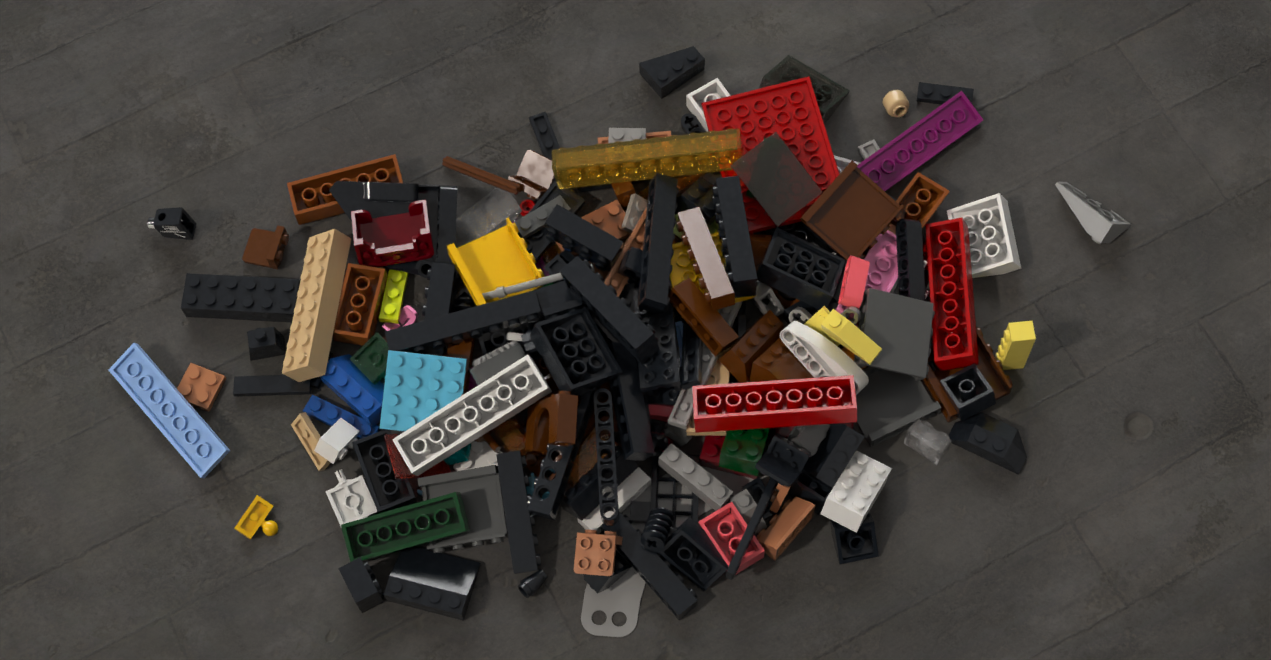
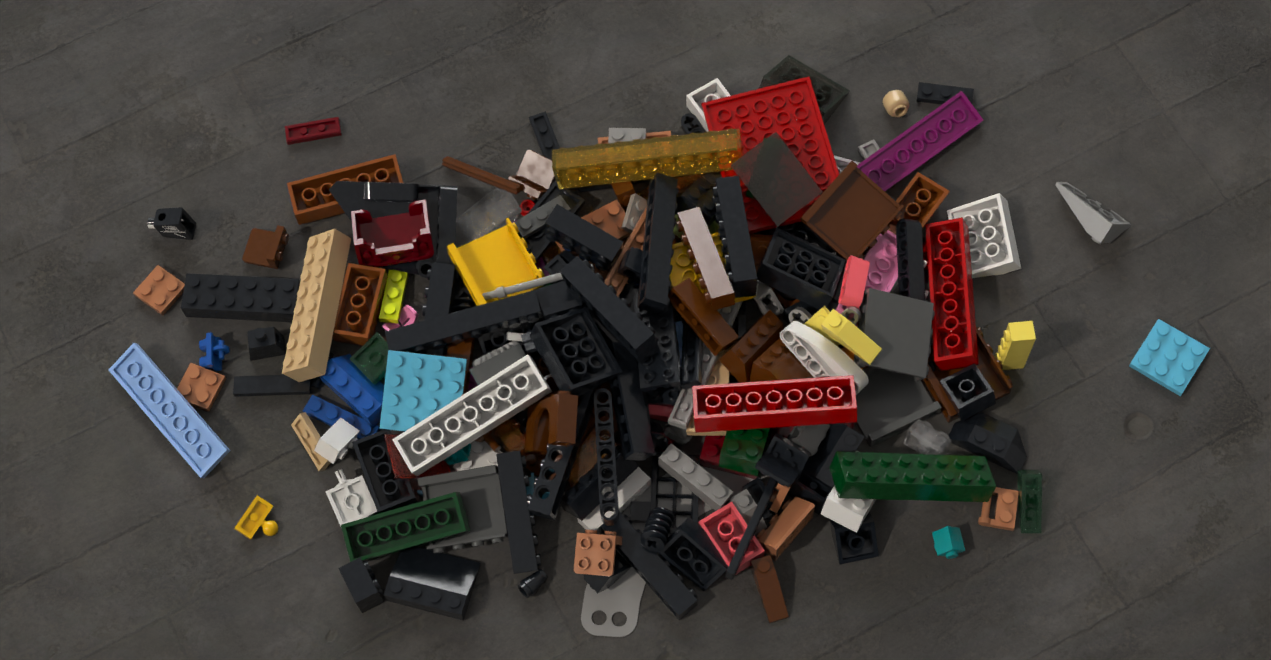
black wedge [639,46,705,99] -> none
none -> nougat plate [133,265,185,316]
none -> blue hips [199,332,230,371]
none -> dark red tile [285,117,342,145]
none -> reddish brown slope [750,555,789,624]
none -> dark green brick [829,451,996,502]
none -> teal brick [932,526,965,559]
none -> nougat plate [978,487,1019,531]
none -> clear green slope [1018,470,1042,533]
none -> medium azure plate [1129,319,1210,396]

